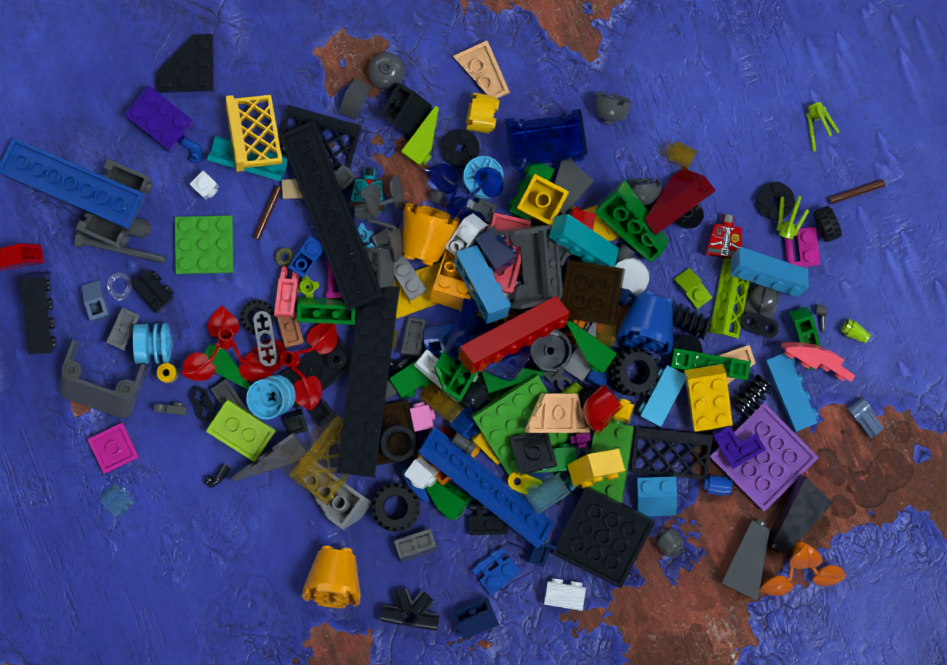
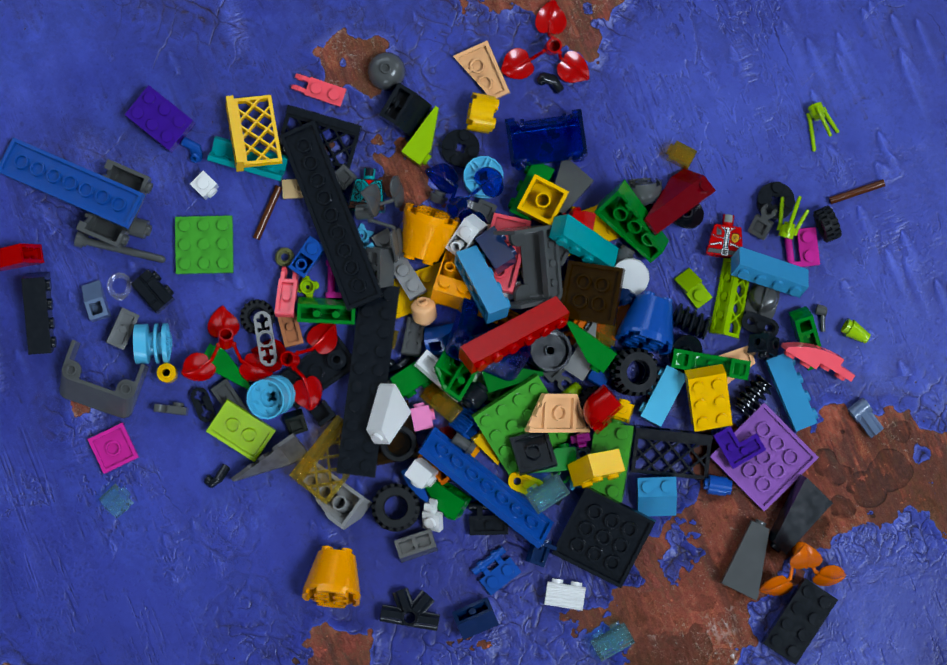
black plate [156,34,214,93] -> none
dark grey slope [339,78,372,120] -> none
dark grey cylinder [594,92,633,125] -> none
dark grey head [656,529,685,558] -> none
none -> coral hinge [291,73,347,108]
none -> white slope [366,383,411,444]
none -> light nougat head [411,297,437,326]
none -> white plate [422,498,443,533]
none -> red plant [501,0,589,83]
none -> black arm [537,72,565,94]
none -> clear light blue brick [590,621,635,662]
none -> black brick [747,331,779,360]
none -> dark grey plate [748,204,777,240]
none -> black brick [761,578,838,665]

